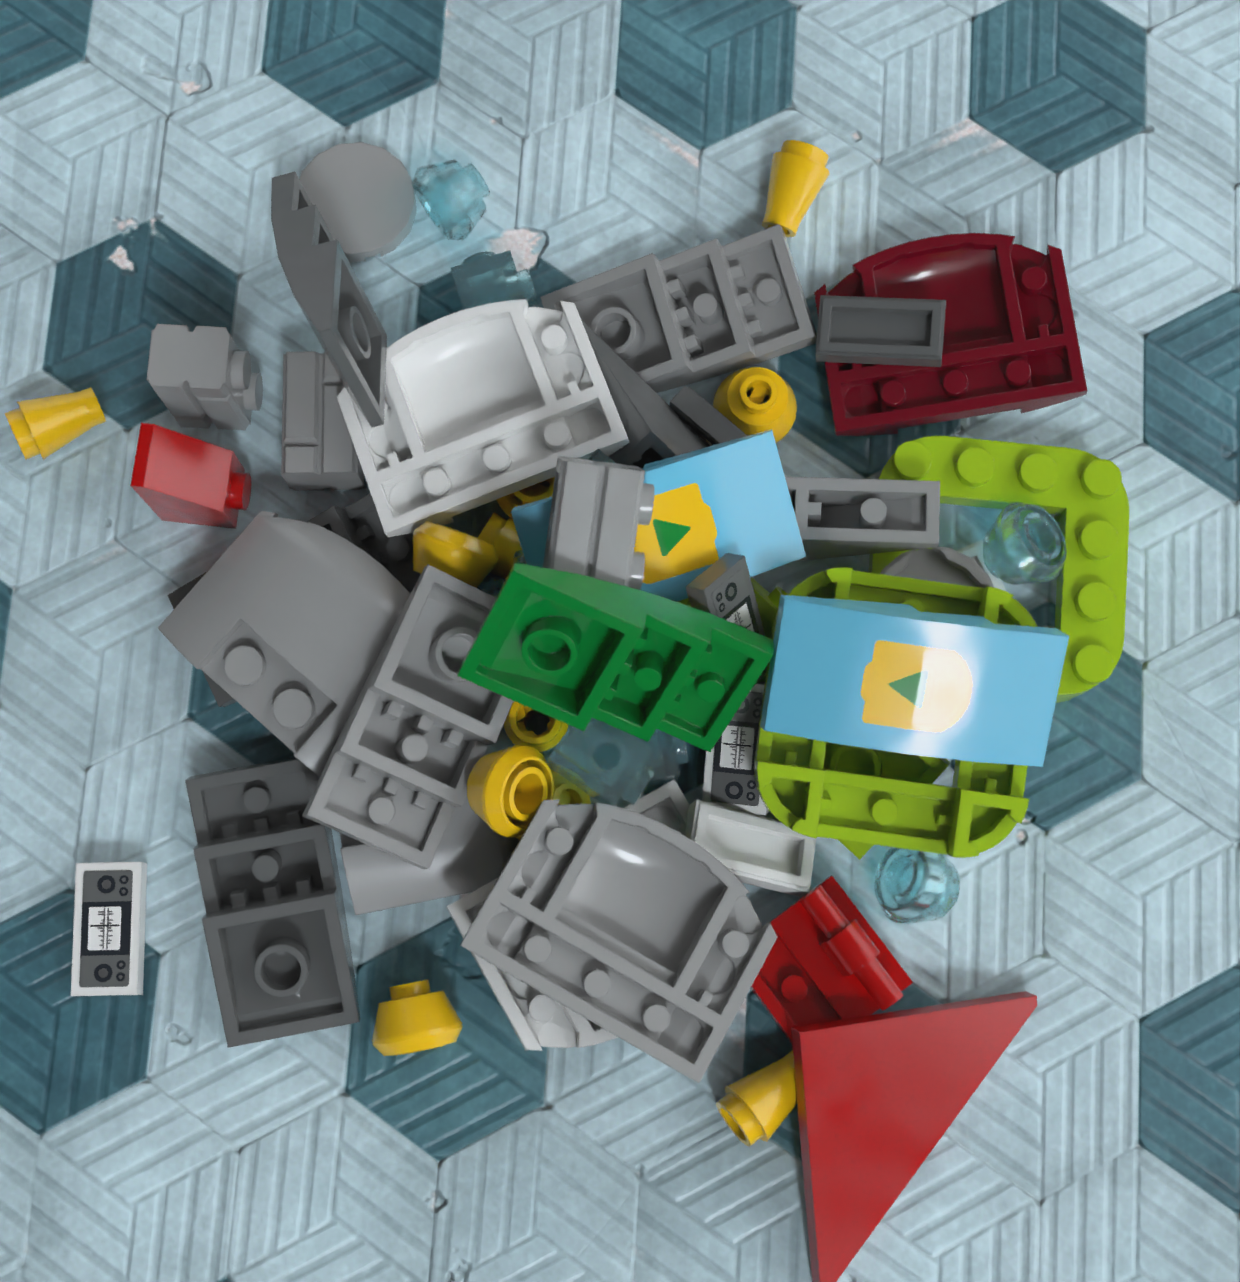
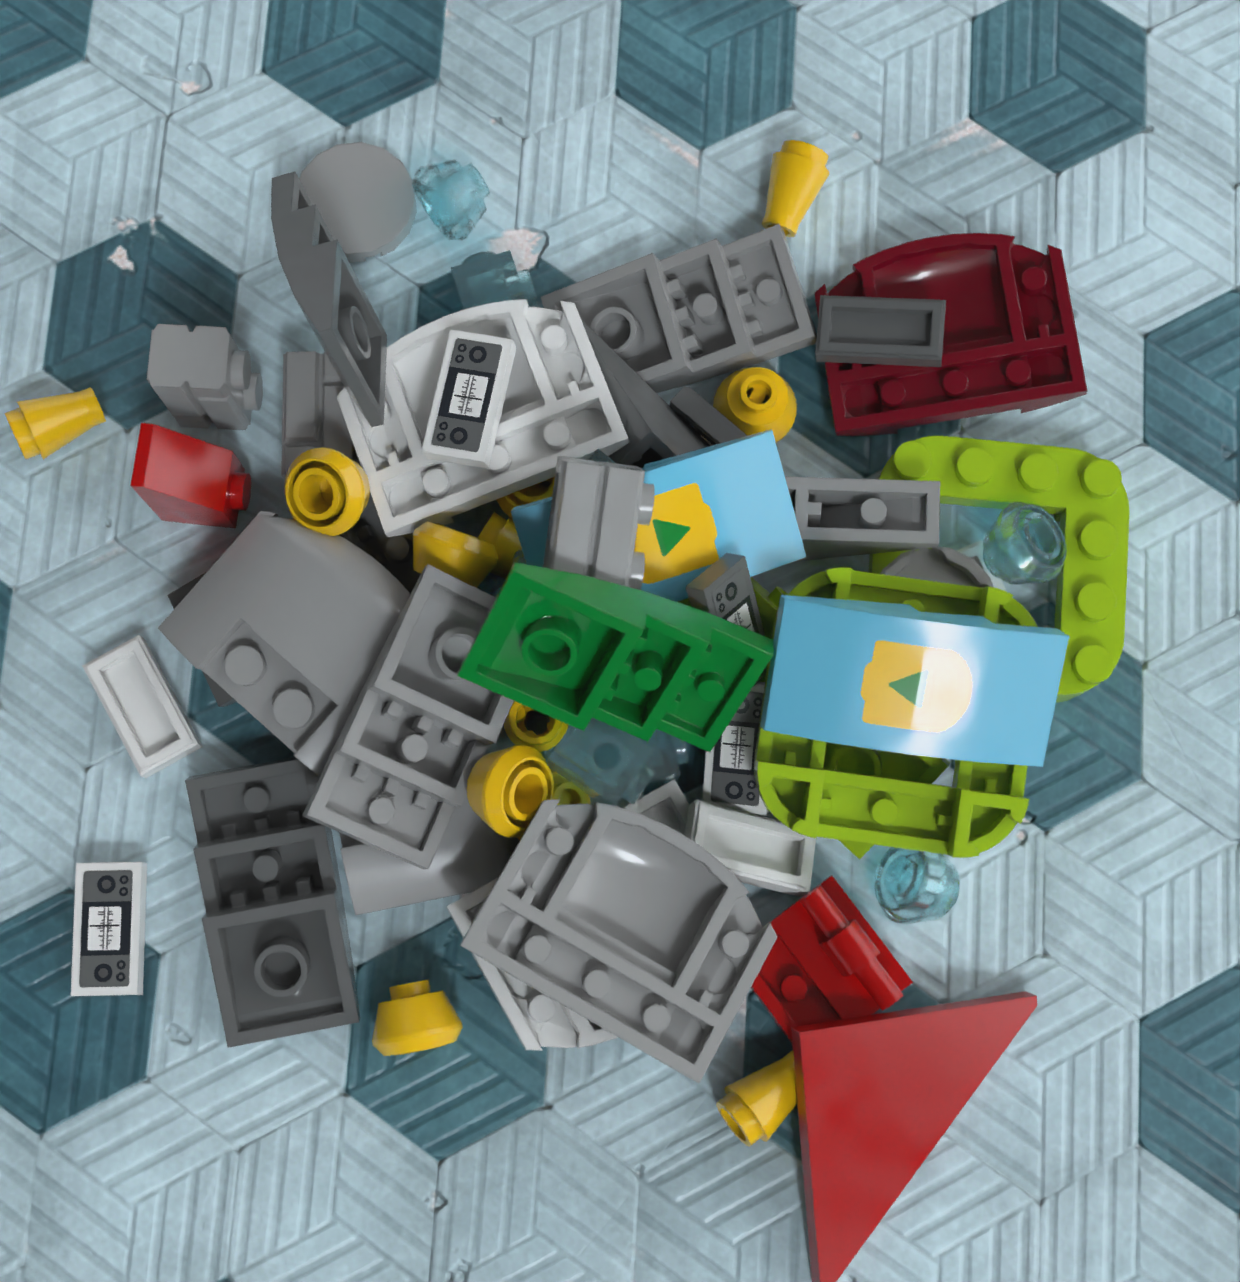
none -> white tile [82,635,203,778]
none -> yellow cone [284,447,370,536]
none -> tile [421,329,516,469]

